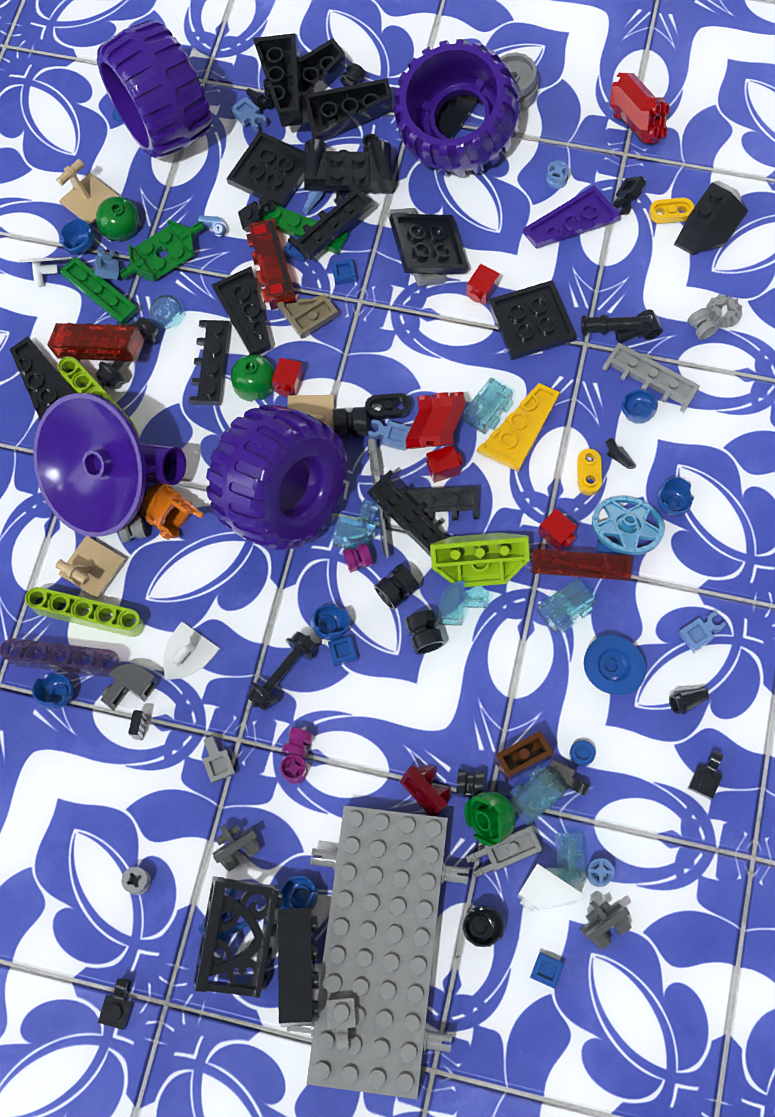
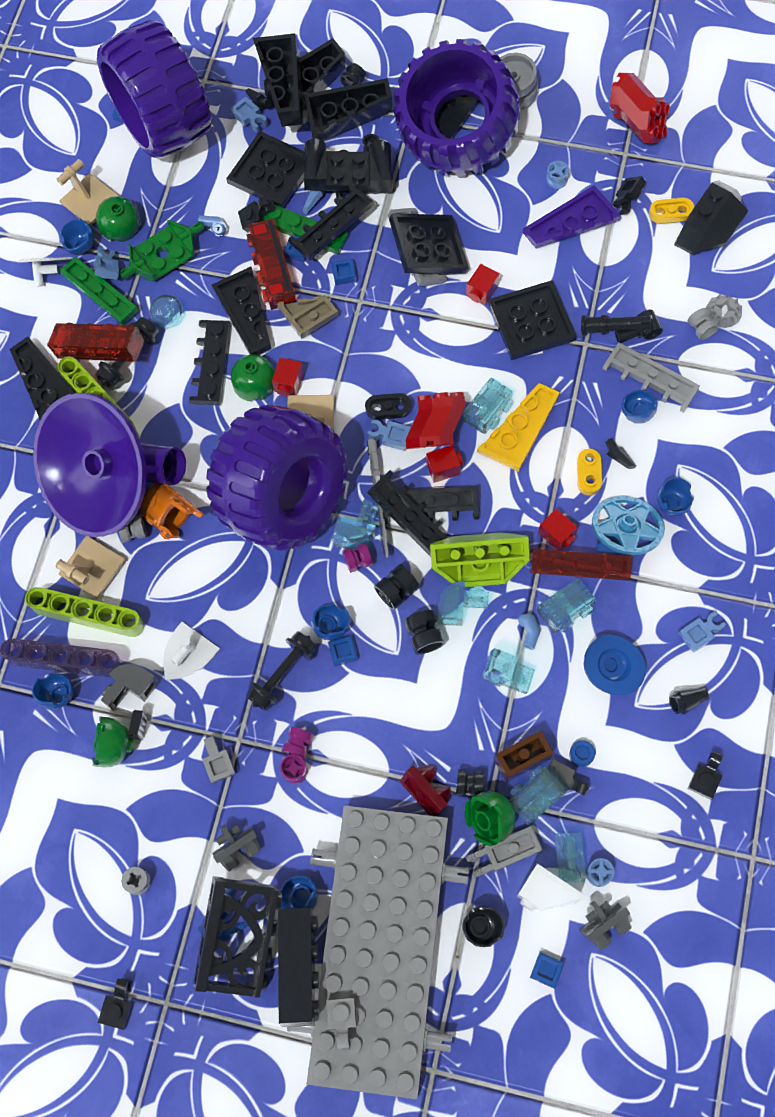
black wheel [333,407,368,439] -> none
none -> green cylinder [92,716,133,768]
none -> clear light blue brick [482,648,535,694]
none -> medium blue arm [518,613,541,650]

